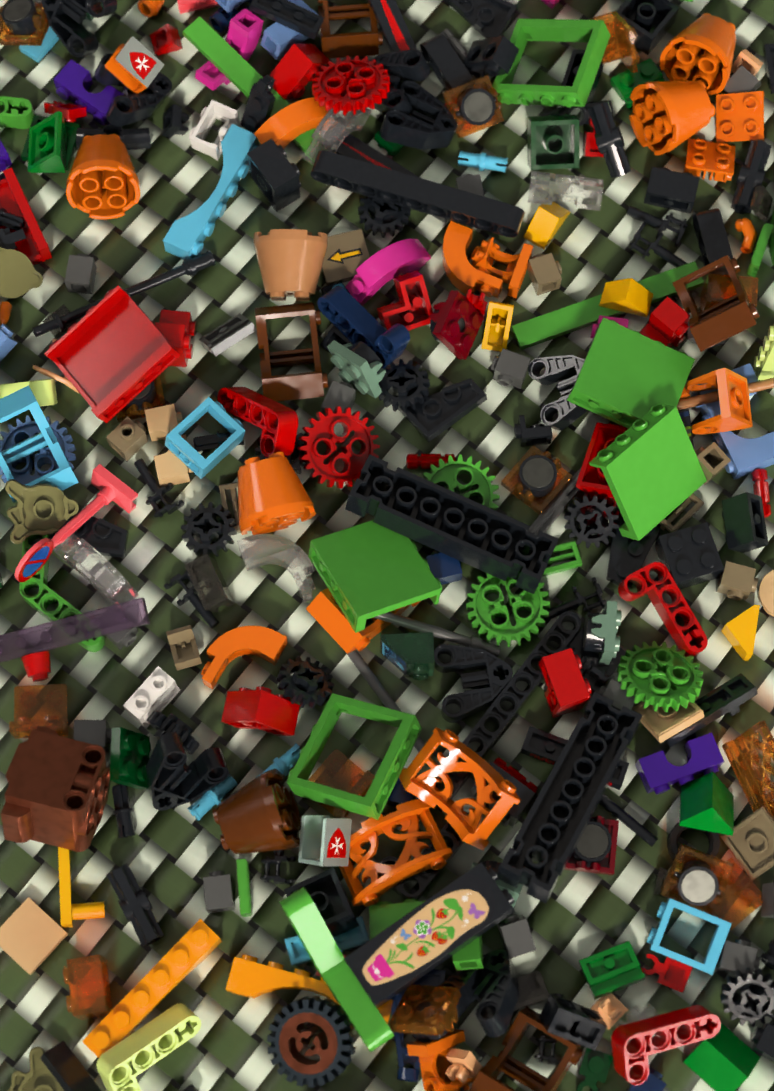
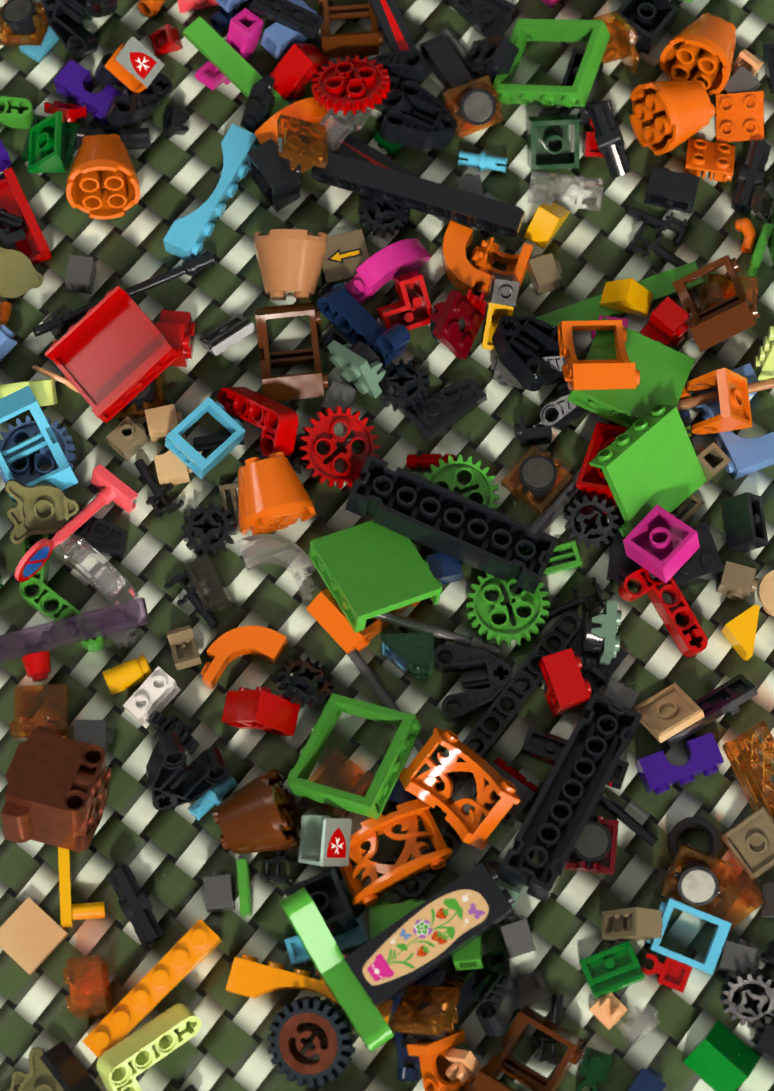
dark green plate [110,727,151,790] -> none
black axle [112,784,135,838] -> none
white window [189,100,239,161] -> none
medium azure pin [255,743,301,778] -> none
black brick [539,994,607,1050] -> none
green plate [610,57,665,109] -> none
red beam [611,1005,721,1085] -> none
bright green gear [617,641,704,713] -> none
green slope [679,772,734,836] -> none
black beam [693,208,733,277] -> none
red axle [752,469,771,518] -> none
none -> yellow piece [102,655,152,695]
none -> clear orange piece [277,114,328,173]
none -> dark grey brick [488,273,520,307]
none -> black connector [492,316,574,391]
none -> orange window [557,320,640,391]
none -> dark tan brick [601,907,663,942]
none -> dark pink brick [623,505,700,583]

